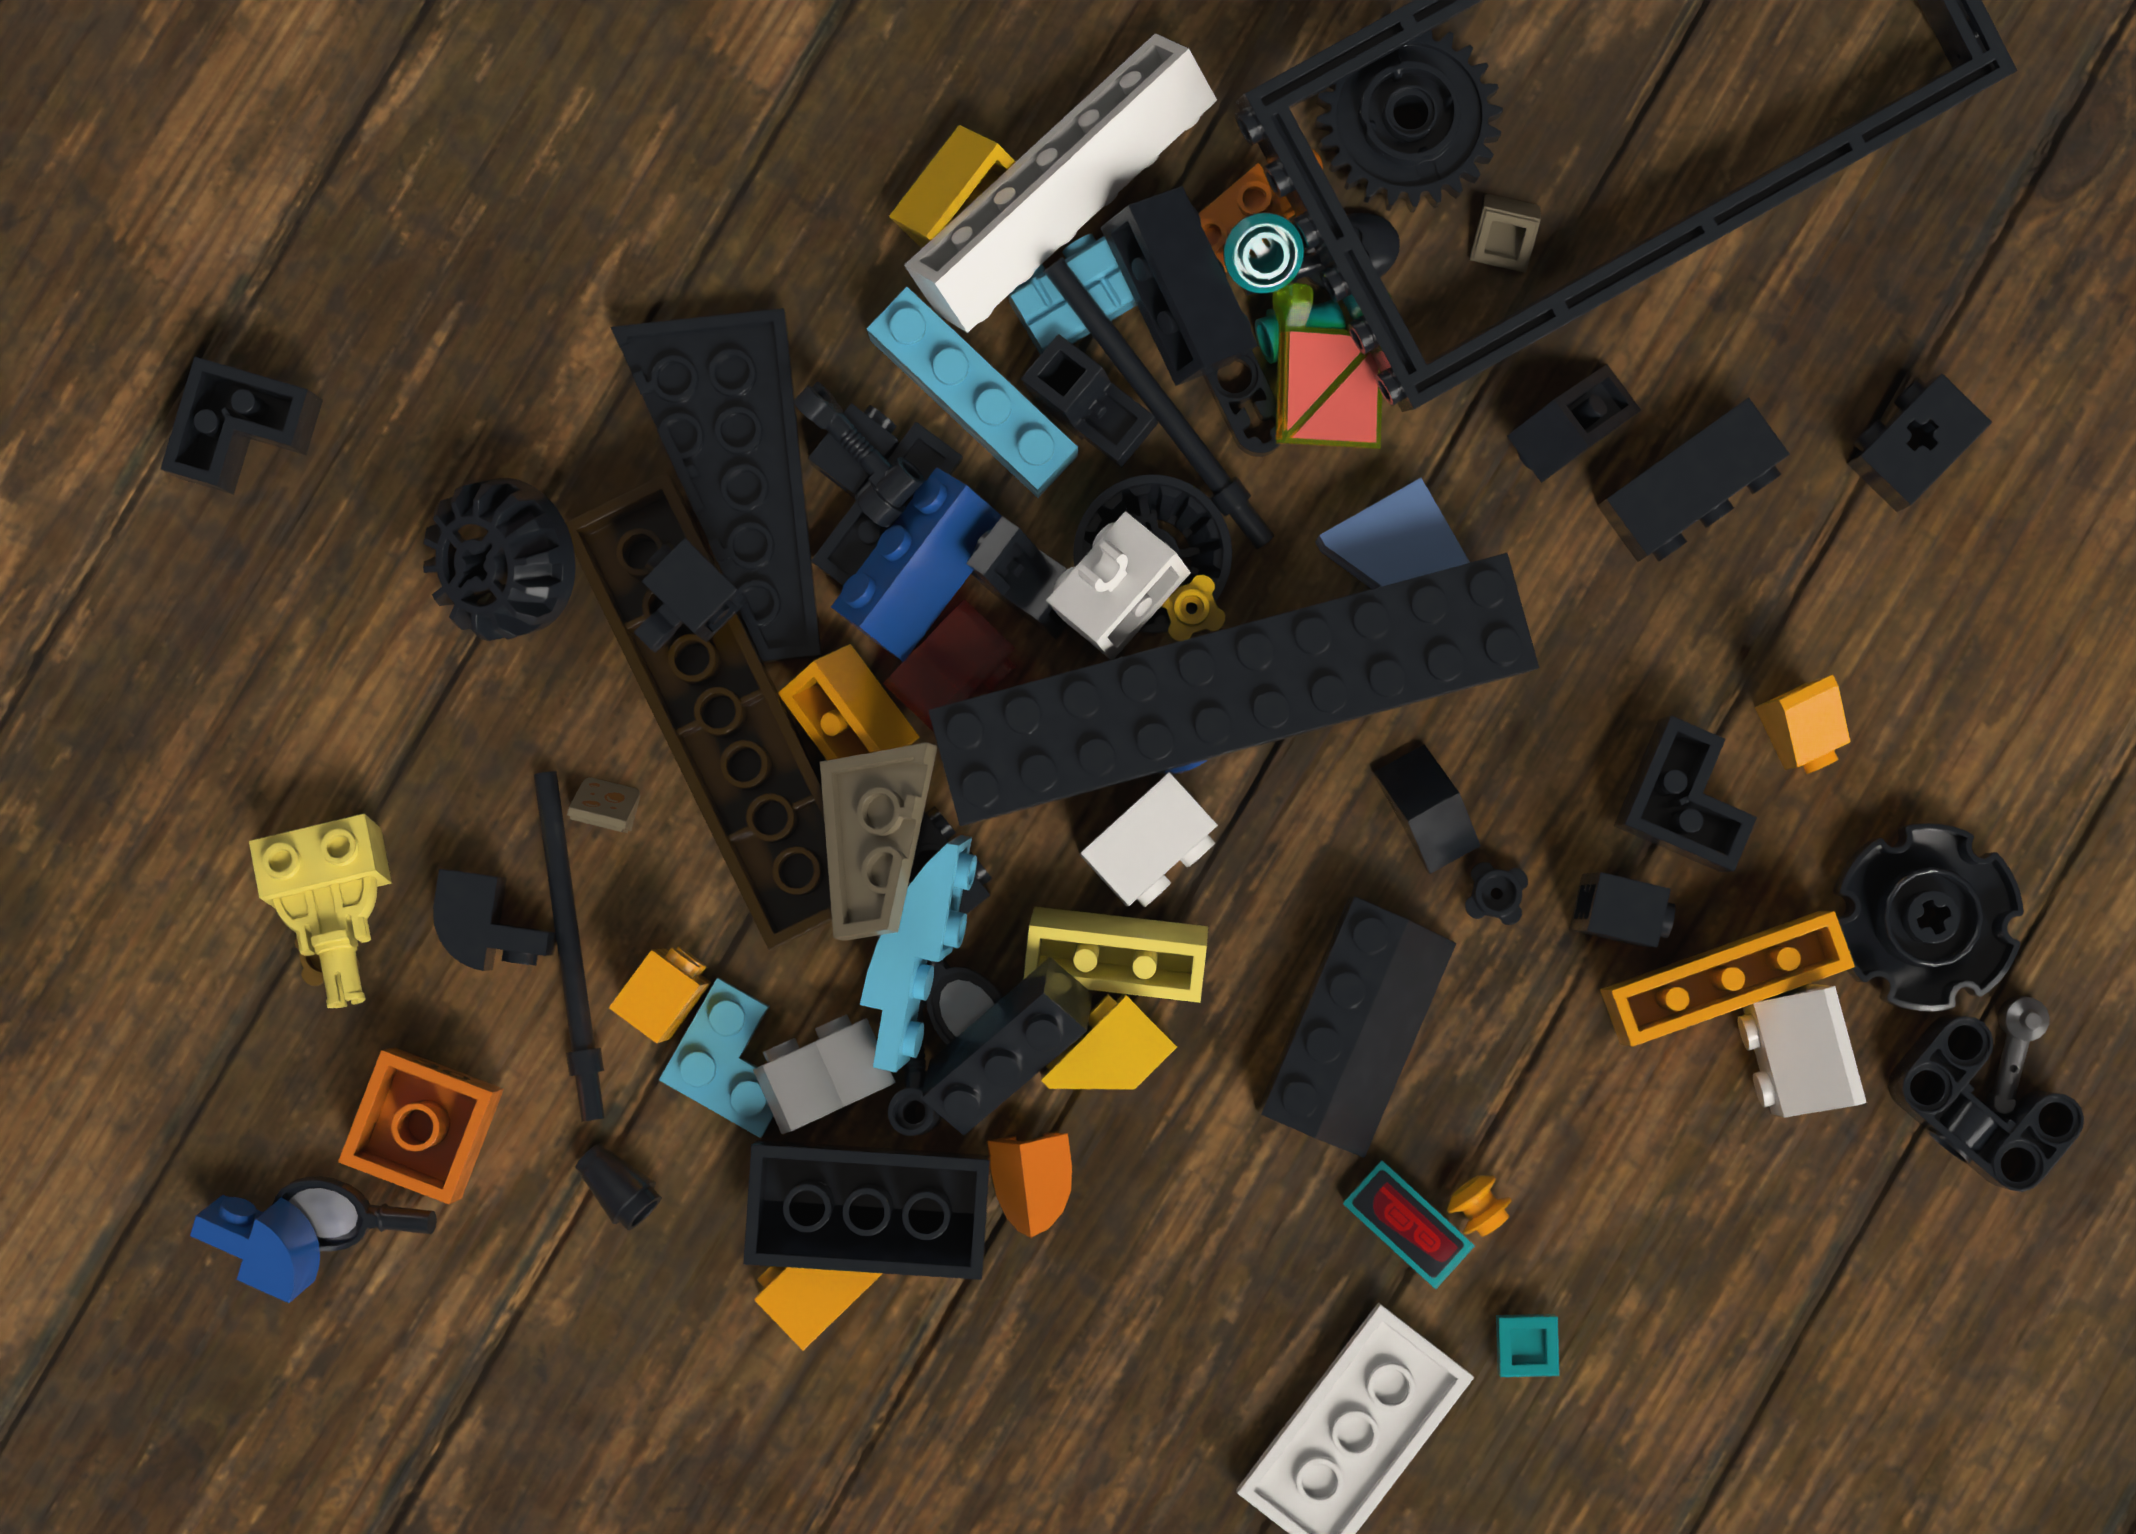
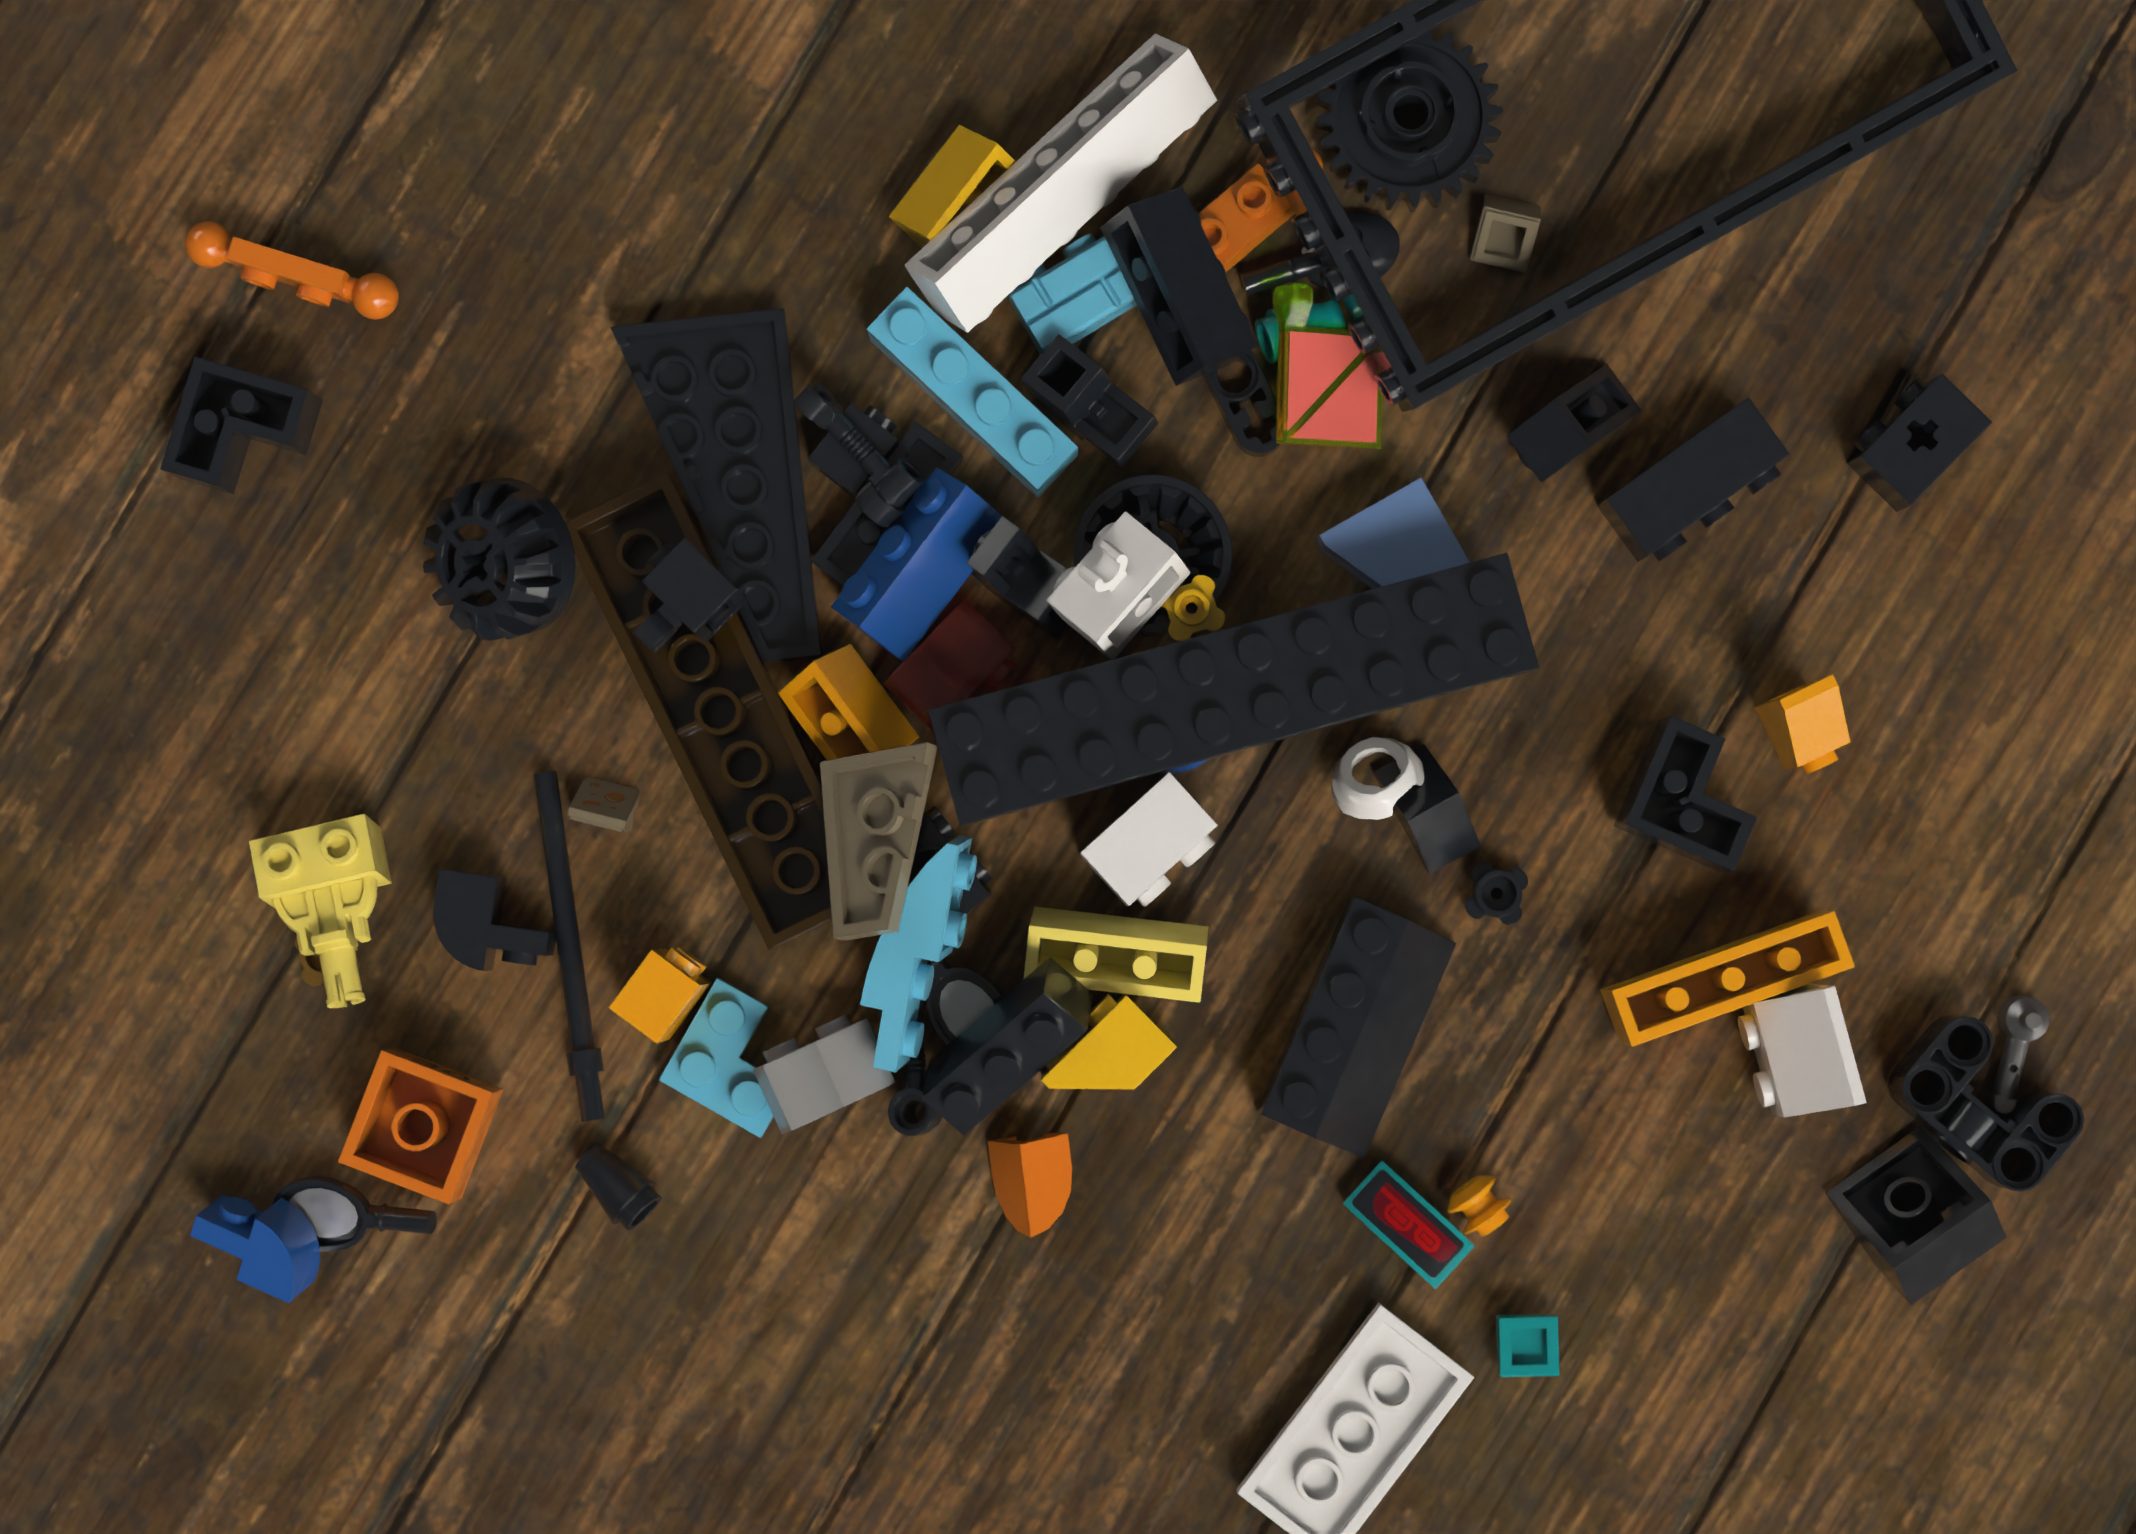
black slope [743,1140,991,1280] -> none
light orange slope [754,1266,883,1351] -> none
black bar [1043,257,1274,549] -> none
teal cone [1224,213,1304,293] -> none
black brick [1569,872,1676,947] -> none
black piece [1834,823,2024,1011] -> none
none -> orange plate [185,221,399,320]
none -> white piece [1330,737,1425,820]
none -> black slope [1826,1126,2007,1305]

